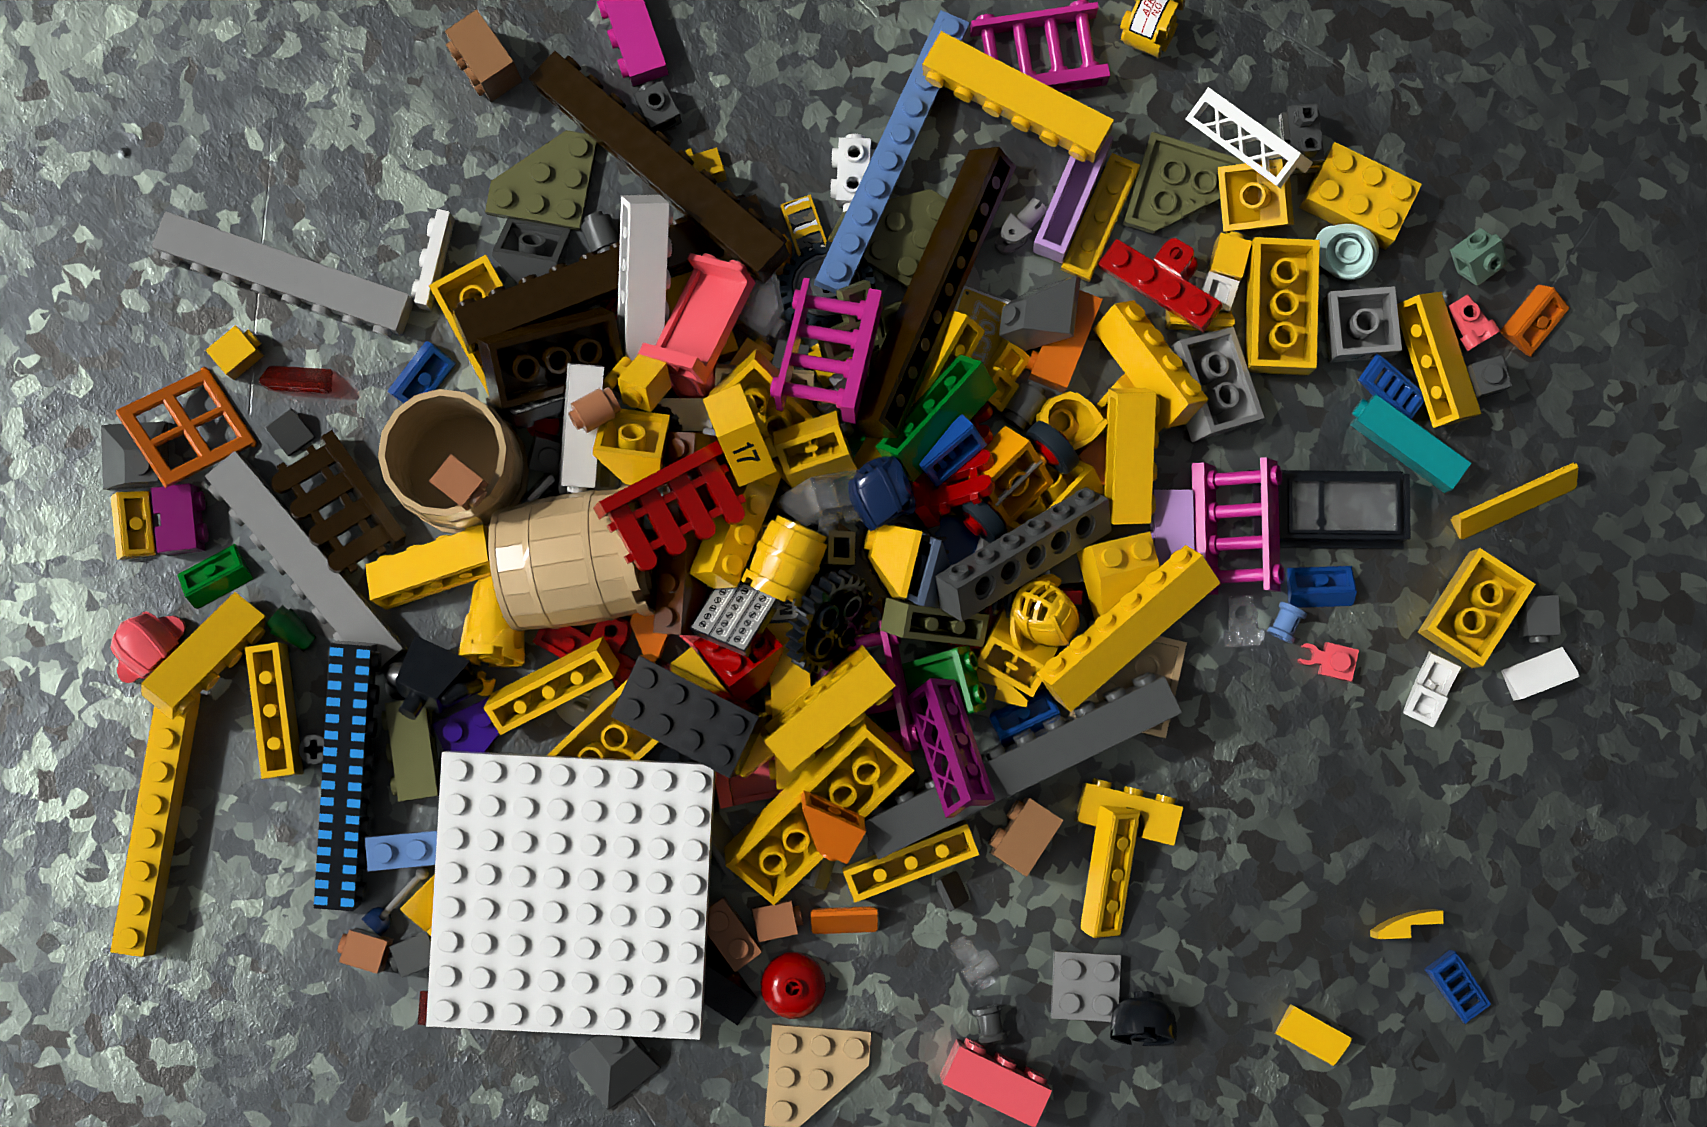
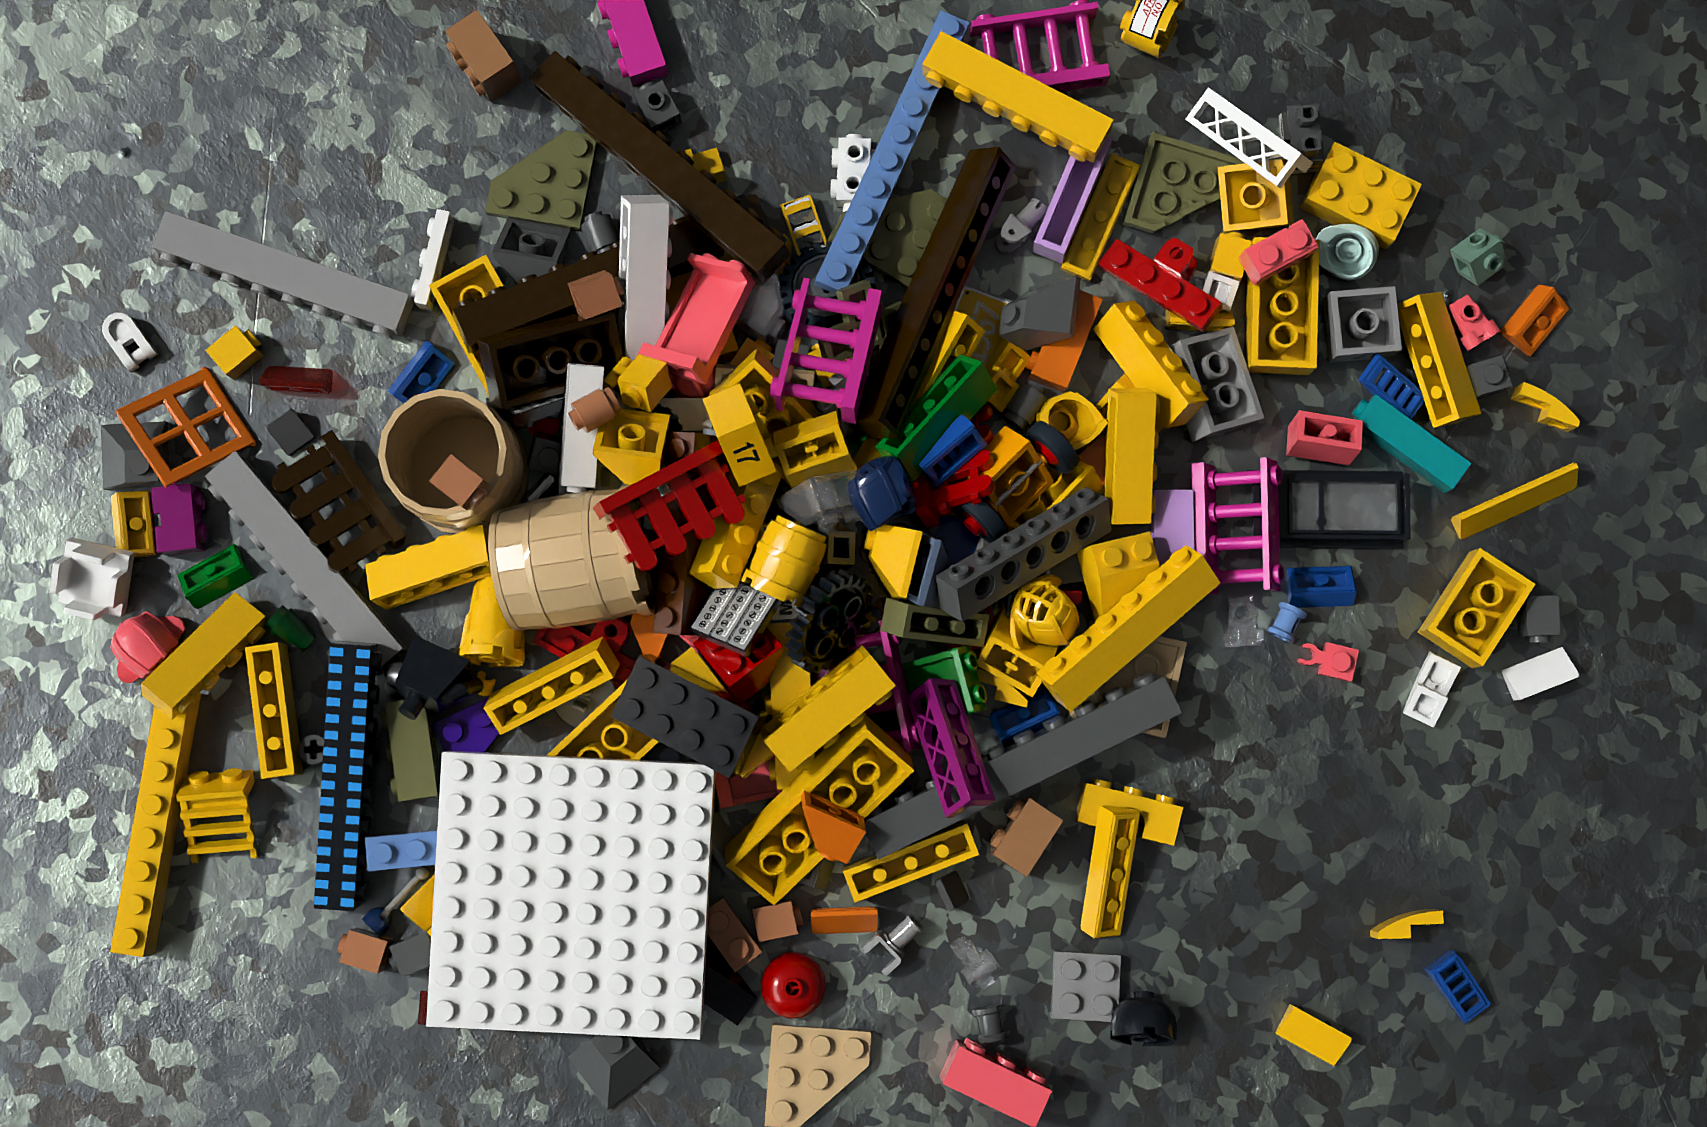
none -> white panel [49,537,135,620]
none -> white plate [102,313,159,373]
none -> yellow plate [176,768,259,863]
none -> nougat brick [568,270,623,320]
none -> light grey piece [861,914,923,976]
none -> coral brick [1239,219,1318,286]
none -> coral brick [1286,410,1363,466]
none -> yellow slope [1511,382,1580,432]

